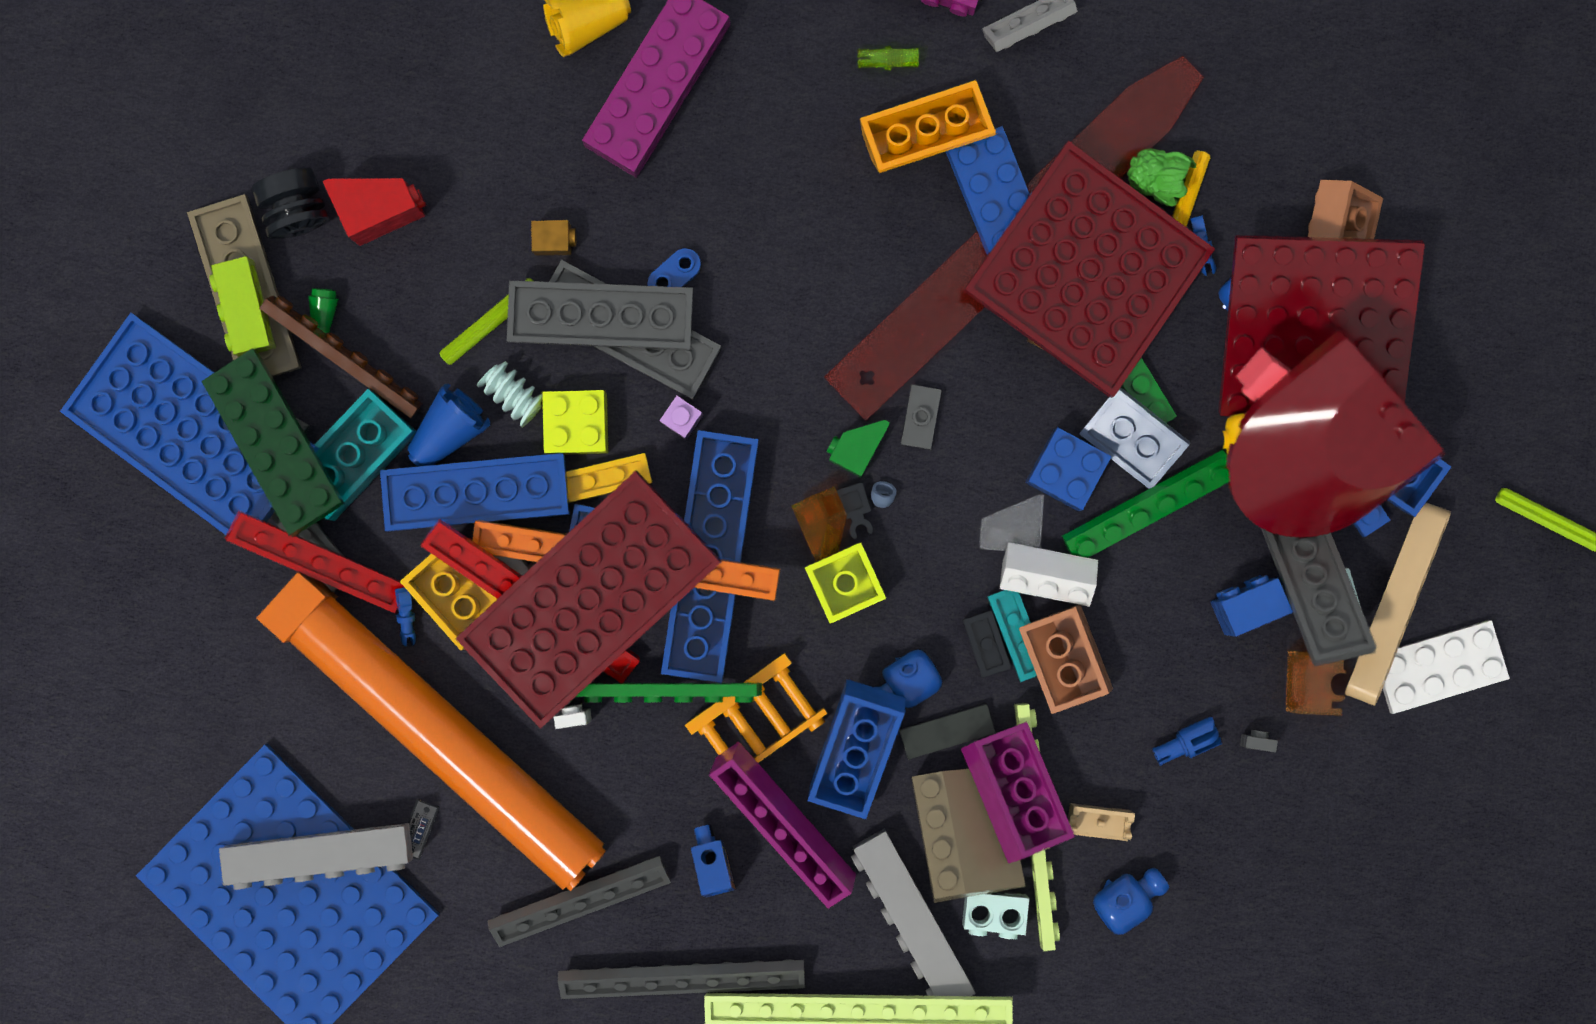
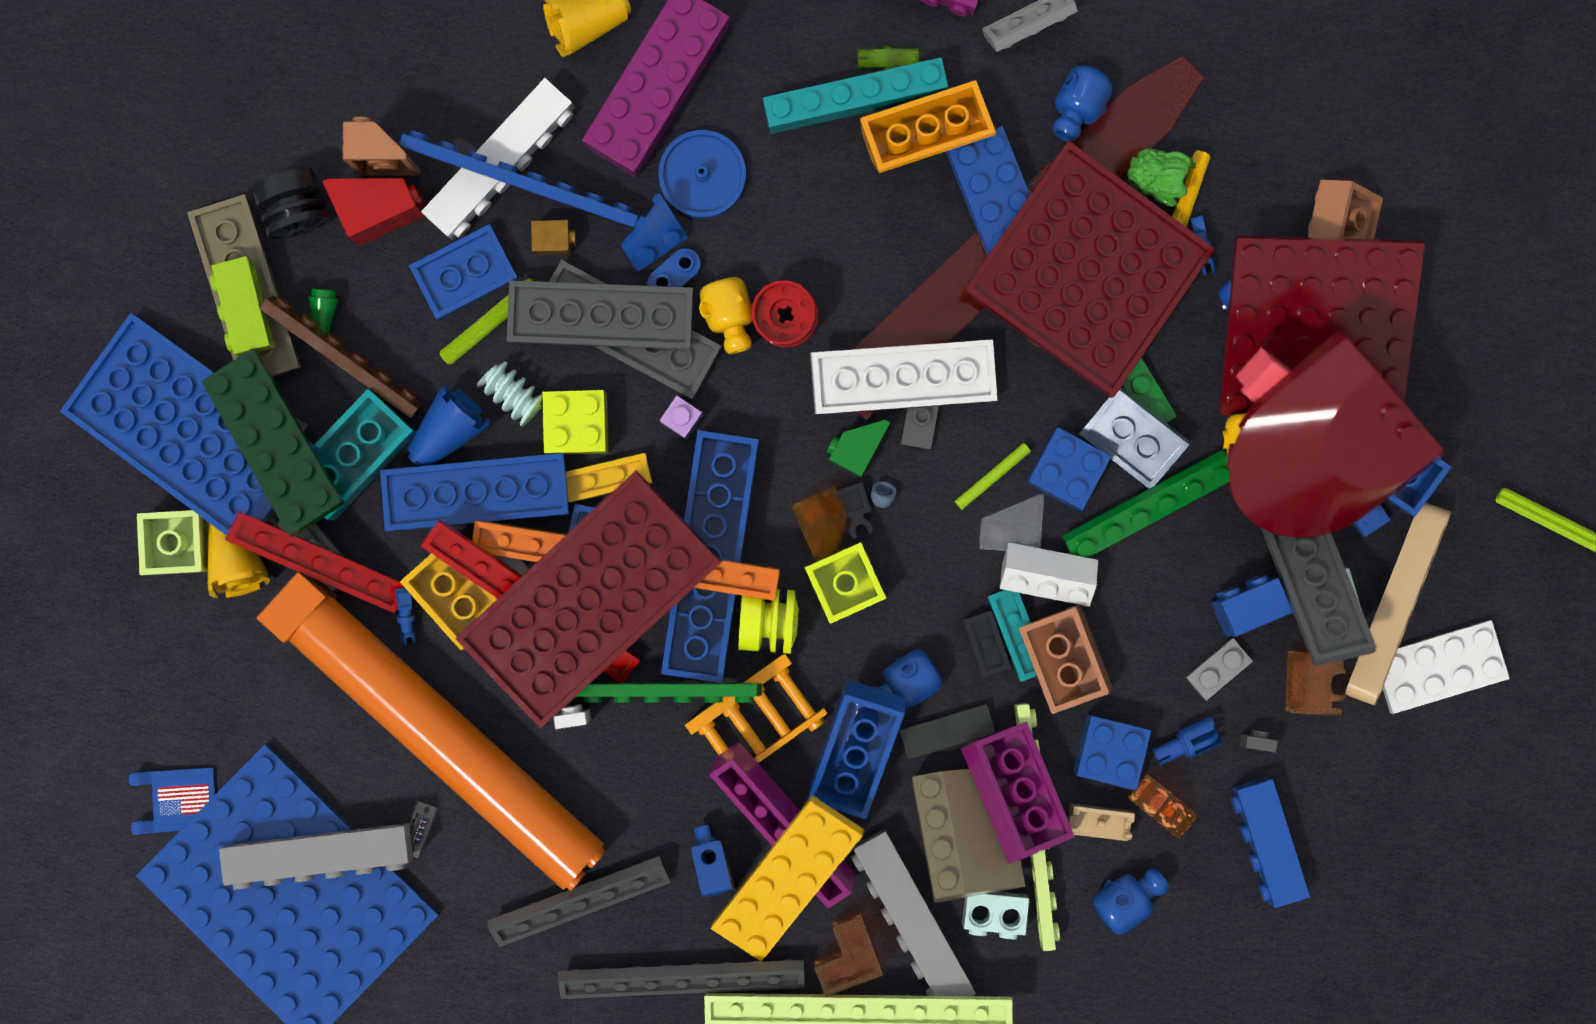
none -> blue flag [129,767,215,835]
none -> yellowish green brick [137,510,208,575]
none -> yellow cone [207,522,270,598]
none -> nougat slope [343,117,421,176]
none -> blue plate [399,130,638,227]
none -> blue plate [409,224,518,321]
none -> white brick [421,78,575,241]
none -> blue wing [621,193,688,272]
none -> blue piece [658,130,746,219]
none -> yellow piece [699,277,752,354]
none -> yellow plate [711,795,864,961]
none -> neon yellow wheel [739,589,799,654]
none -> red wheel [752,280,819,348]
none -> teal brick [763,58,948,134]
none -> white plate [810,340,998,414]
none -> clear orange brick [814,912,883,997]
none -> lime bar [954,443,1031,510]
none -> blue piece [1053,65,1113,142]
none -> blue brick [1073,714,1151,791]
none -> clear orange slope [1128,774,1198,840]
none -> light grey plate [1185,638,1253,701]
none -> blue brick [1230,777,1310,908]

